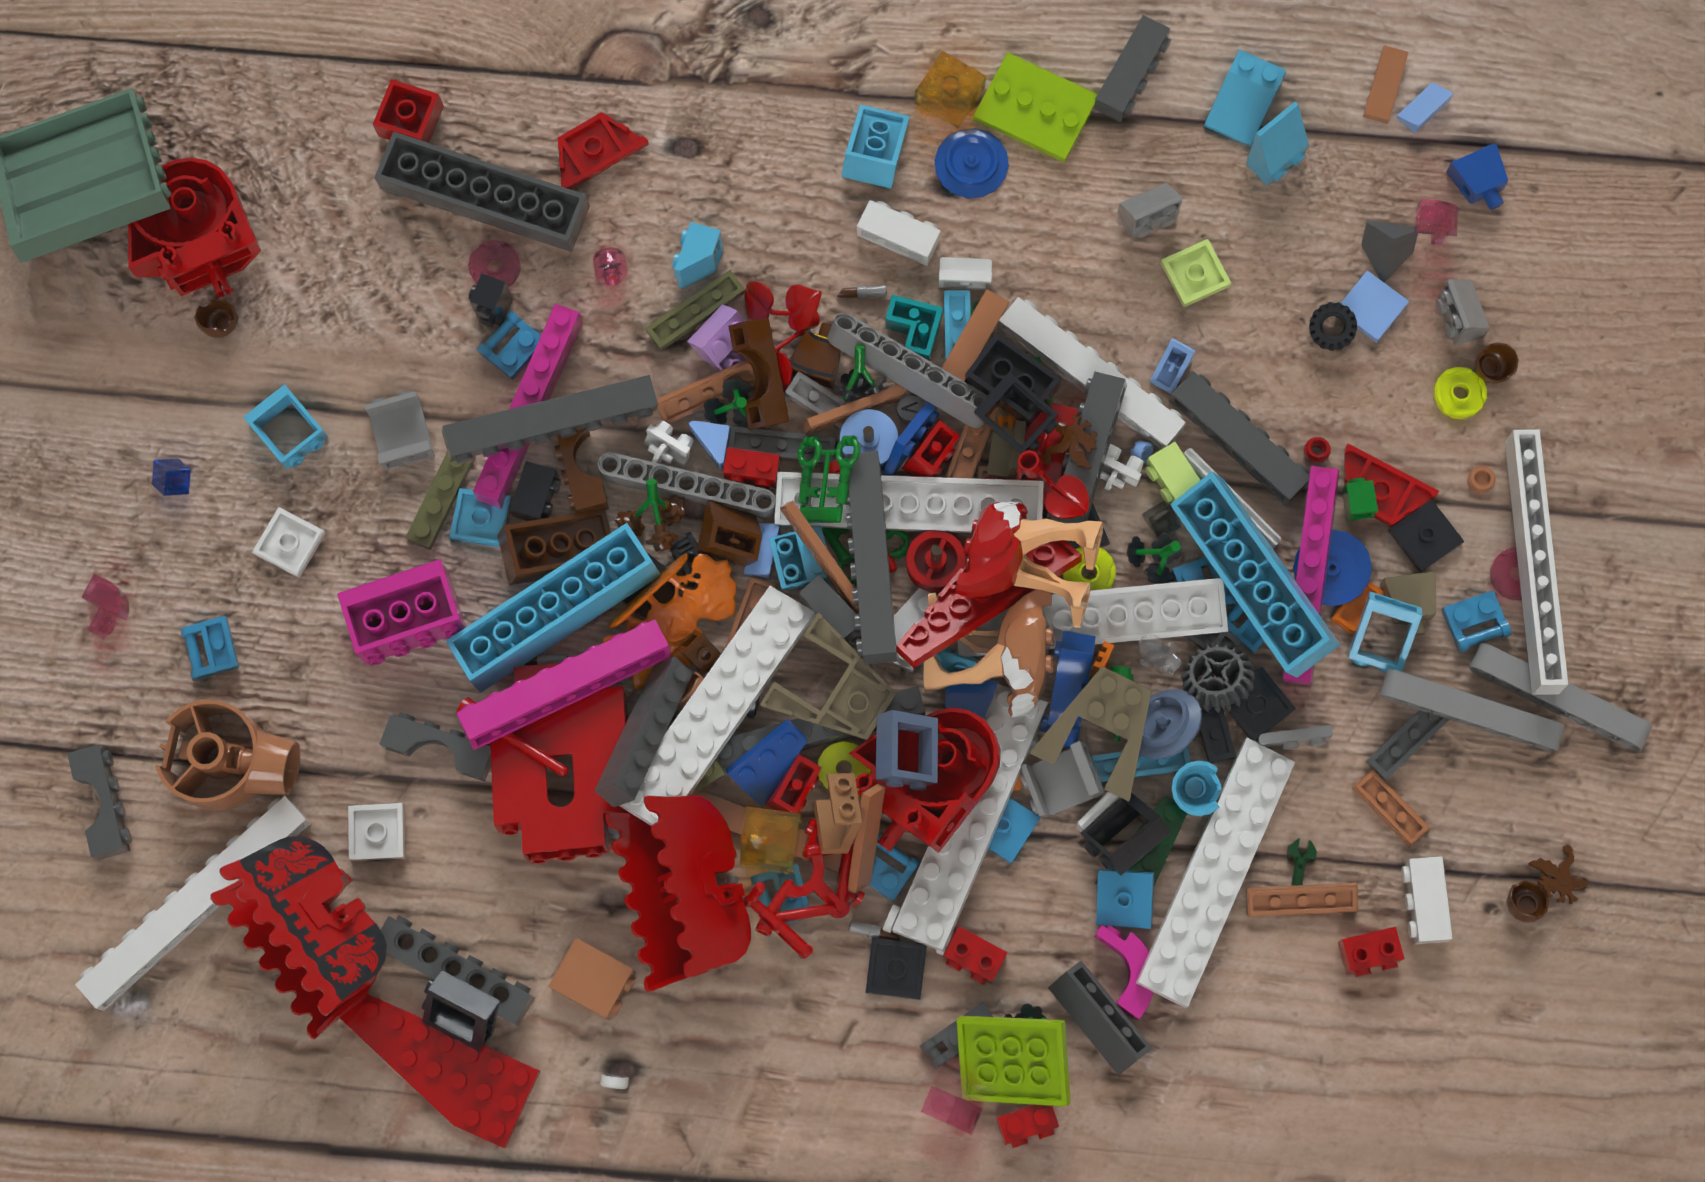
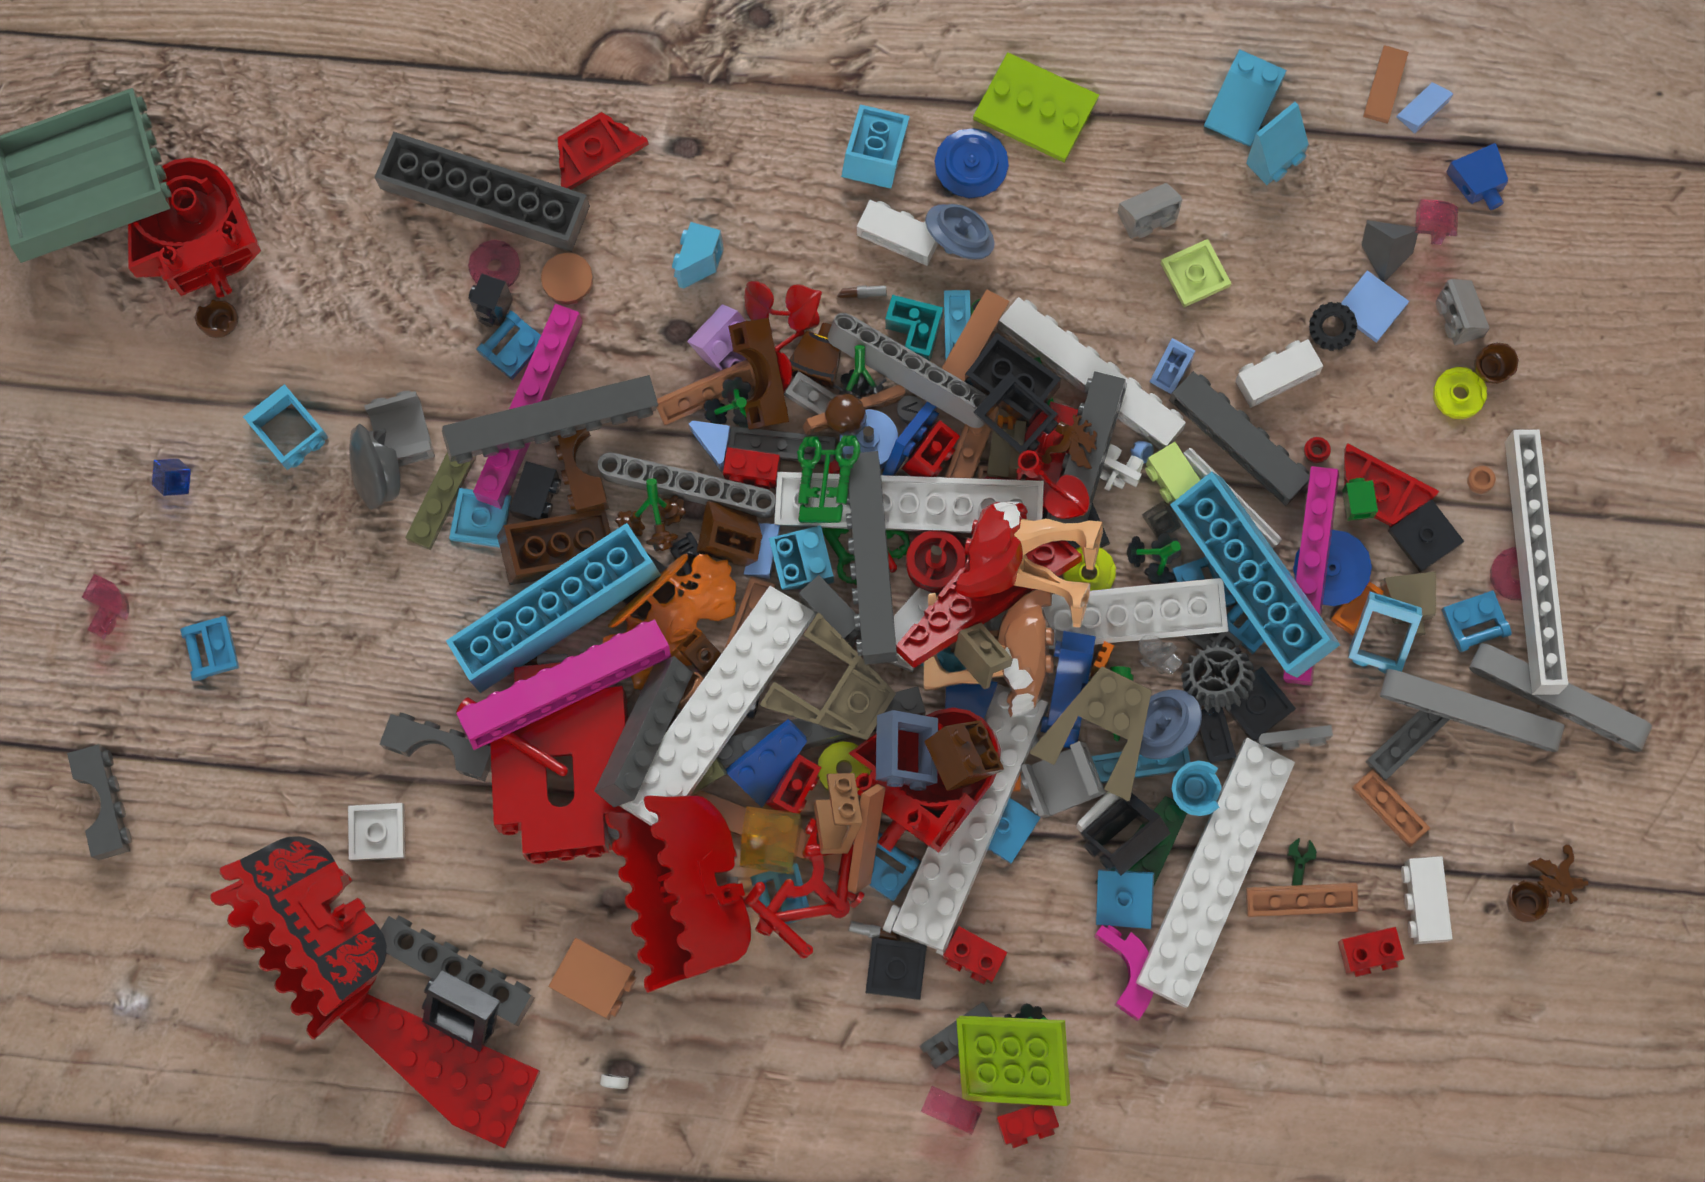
white brick [75,796,311,1011] -> none
nougat animal [155,700,301,811] -> none
white plate [252,507,326,578] -> none
dark pink brick [337,559,466,666] -> none
red brick [373,79,444,143] -> none
clear pink head [593,247,628,286] -> none
white hips [644,421,694,468] -> none
olive plate [645,270,746,351] -> none
nougat tile [780,501,859,614] -> none
clear yellow slope [915,51,986,128] -> none
white panel [939,257,992,290] -> none
dark grey brick [1048,960,1152,1076] -> none
dark grey brick [1094,15,1171,122] -> none
none -> dark grey piece [349,424,400,510]
none -> nougat tile [541,253,594,305]
none -> reddish brown hair [825,394,867,436]
none -> reddish brown slope [924,720,1004,791]
none -> sand blue piece [925,204,995,259]
none -> dark tan panel [954,623,1013,689]
none -> white brick [1235,339,1323,408]

